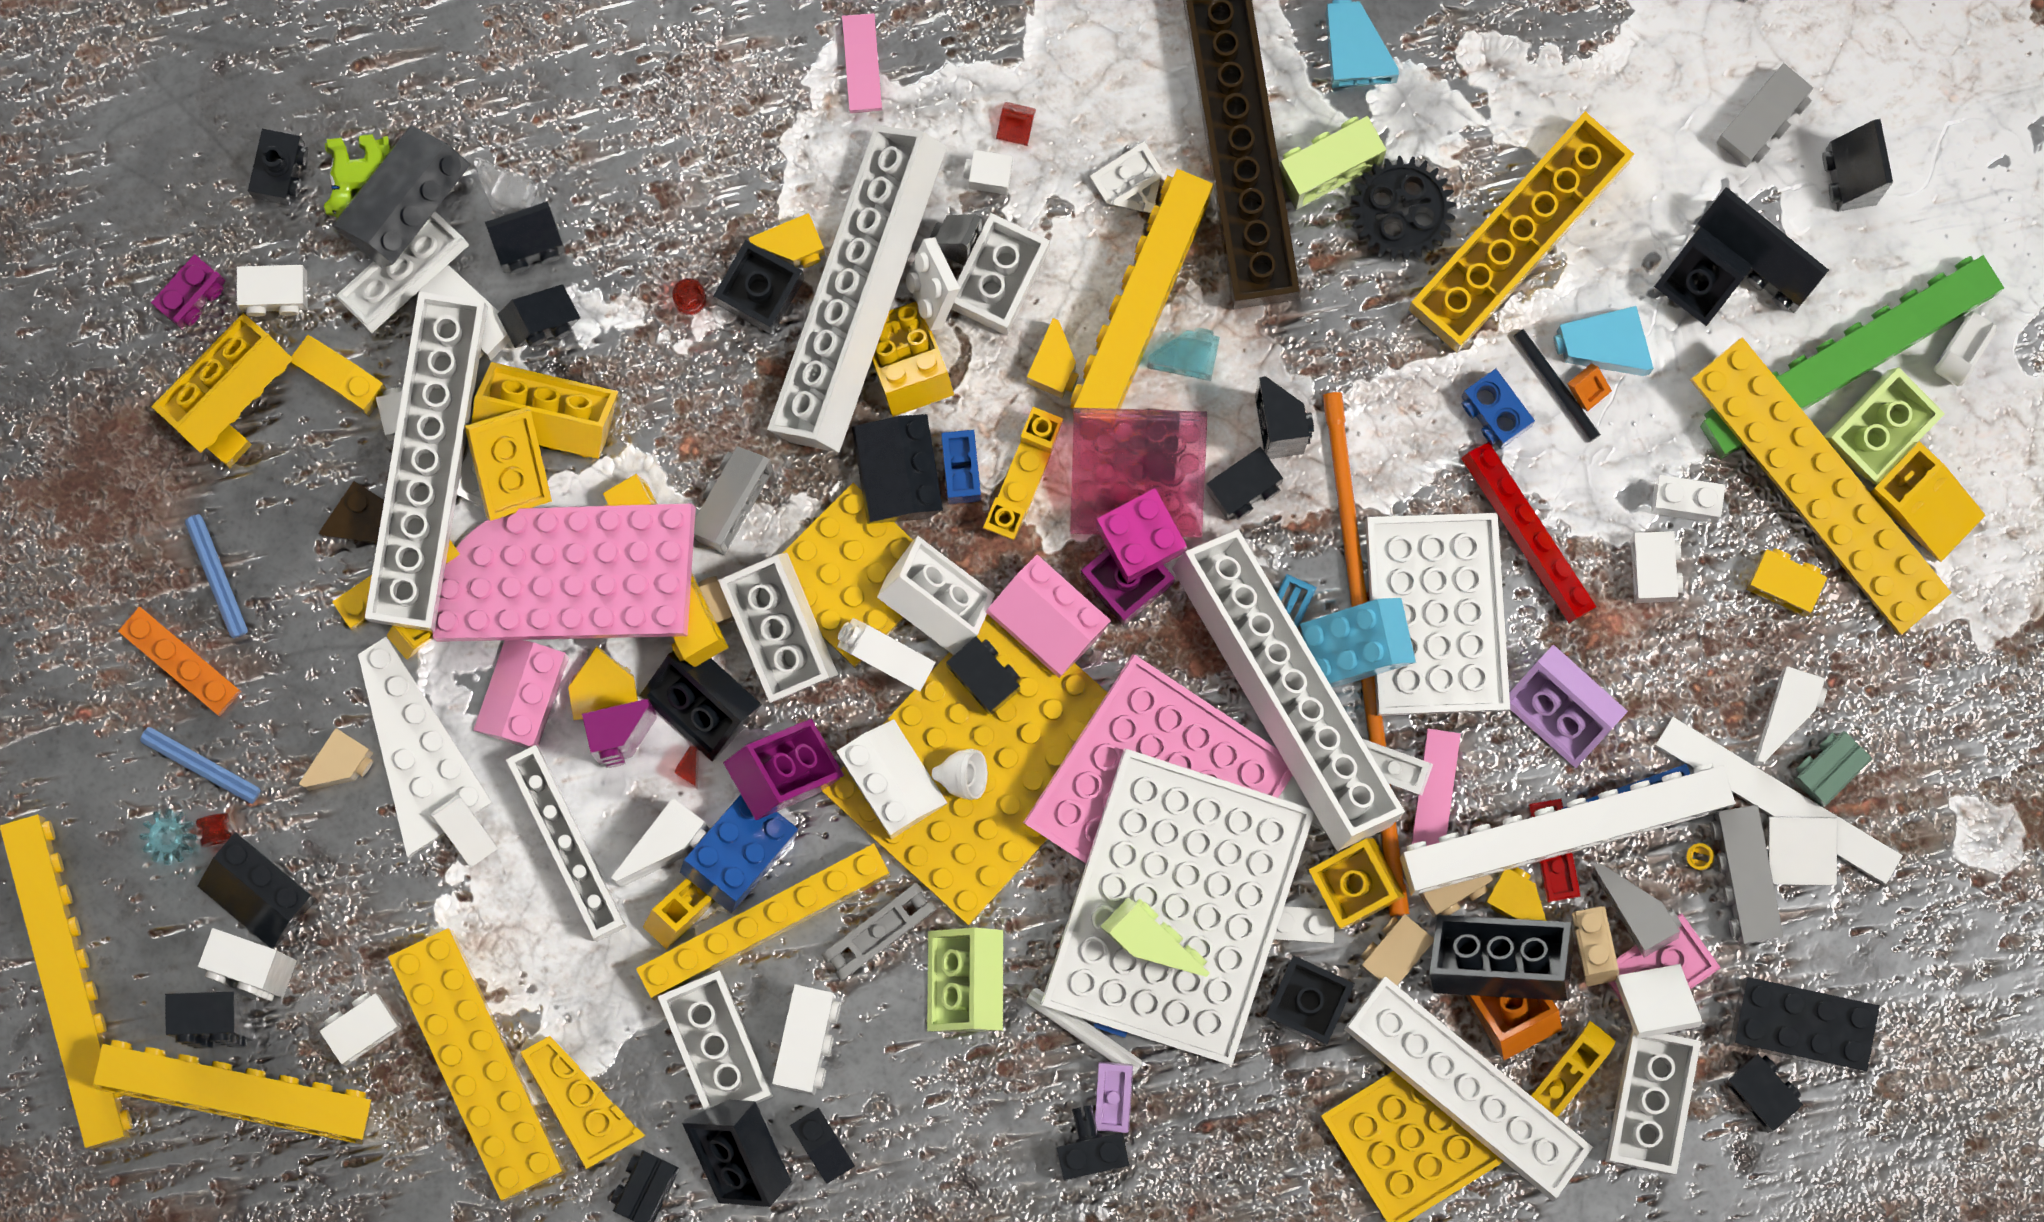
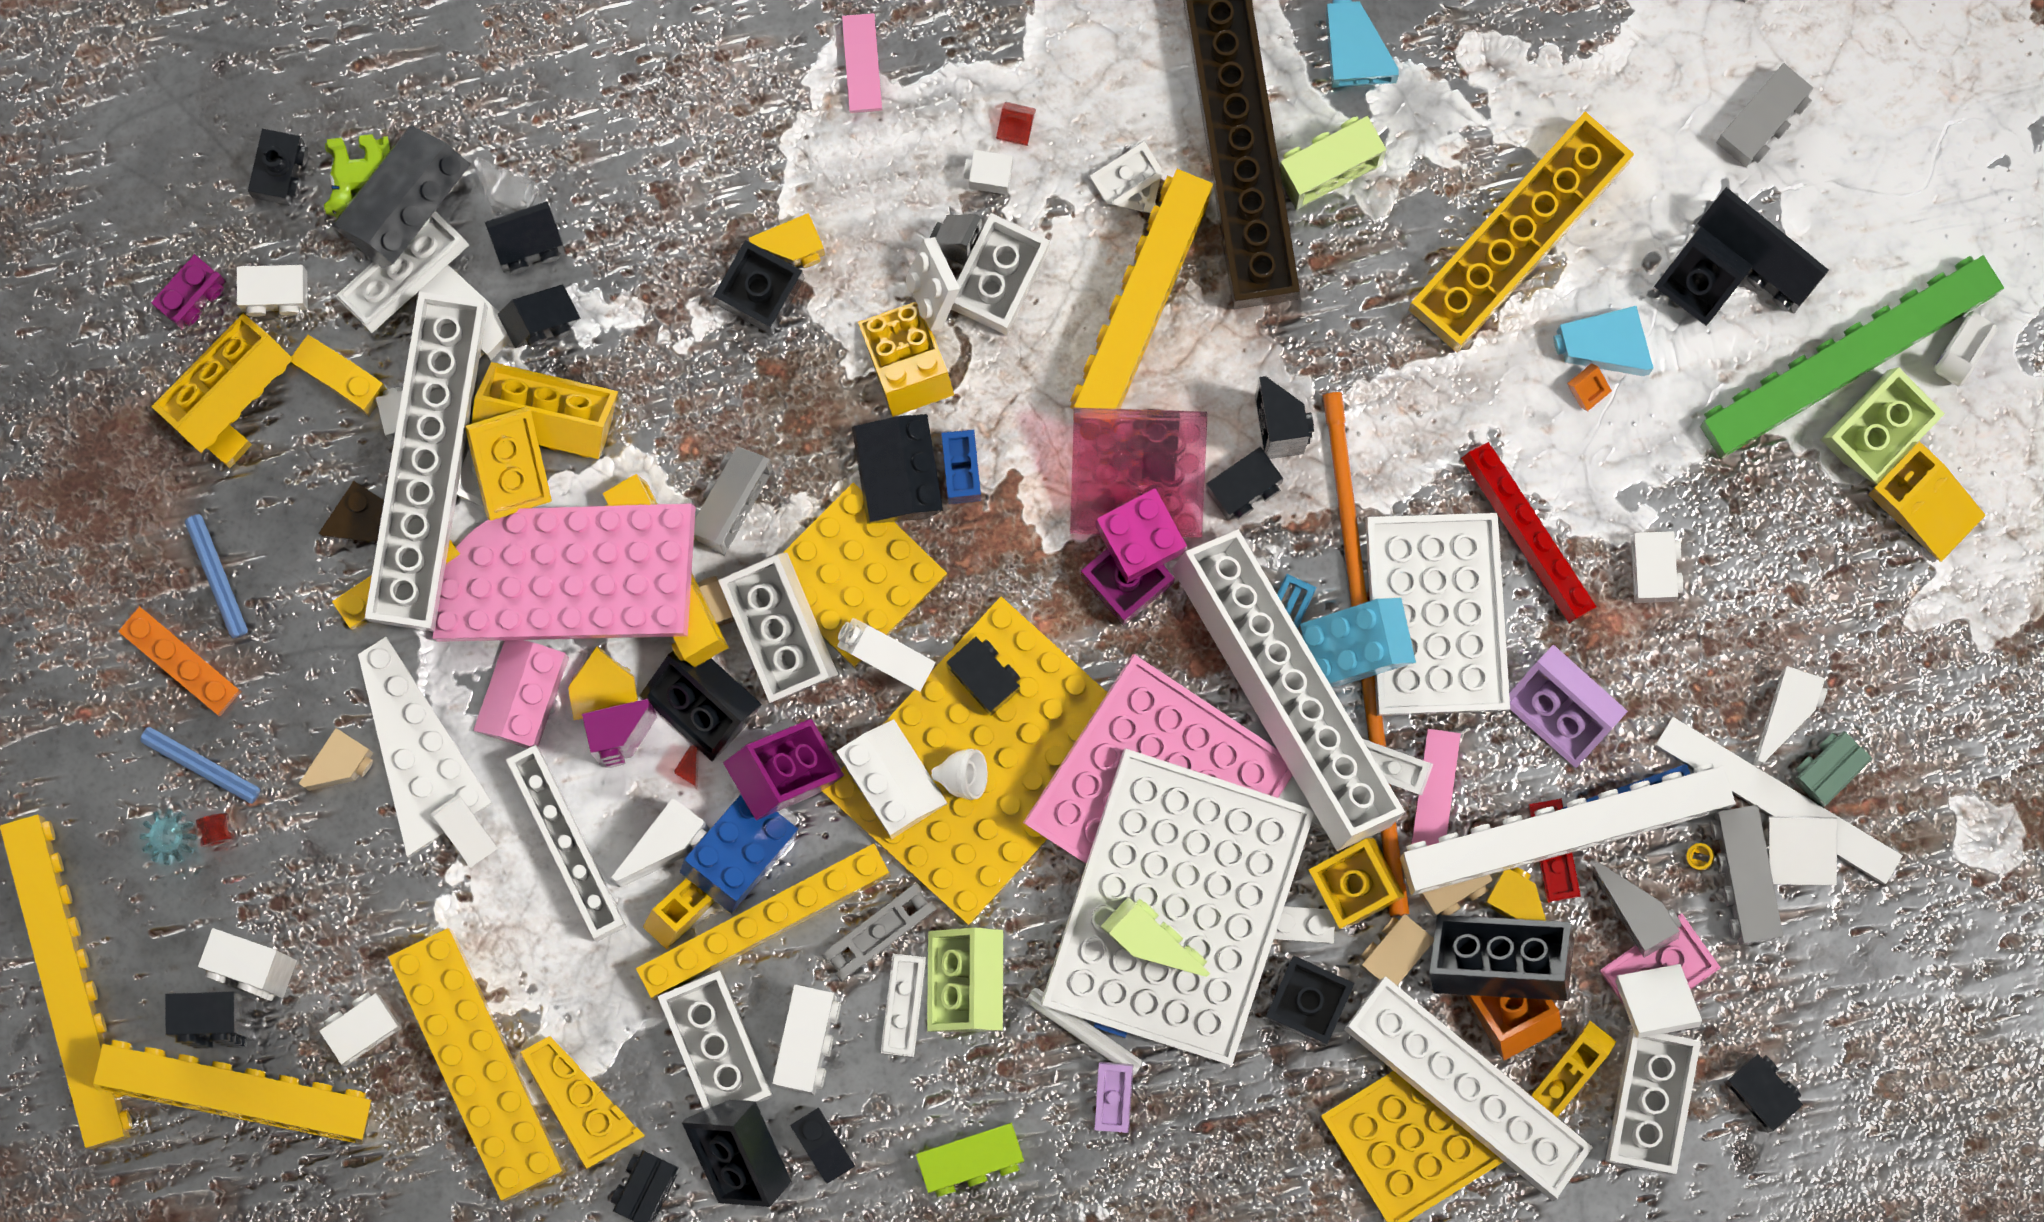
black slope [197,832,317,949] -> none
yellow slope [387,625,433,659] -> none
clear red wheel [672,278,707,316] -> none
white brick [767,125,947,453] -> none
white slope [877,536,995,655] -> none
yellow slope [983,407,1063,541] -> none
bright pink slope [986,555,1111,678] -> none
yellow slope [1027,318,1079,399] -> none
black brick [1056,1105,1130,1181] -> none
clear light blue slope [1147,328,1220,381] -> none
black gear [1349,156,1456,263] -> none
blue brick [1461,368,1535,449] -> none
black bar [1513,329,1601,442] -> none
tan brick [1572,906,1619,986] -> none
white brick [1650,475,1725,524] -> none
yellow plate [1690,337,1952,635] -> none
black brick [1729,977,1880,1074] -> none
yellow brick [1746,548,1827,617] -> none
black slope [1822,119,1893,212] -> none
none -> white tile [881,953,926,1058]
none -> lime brick [916,1123,1024,1198]

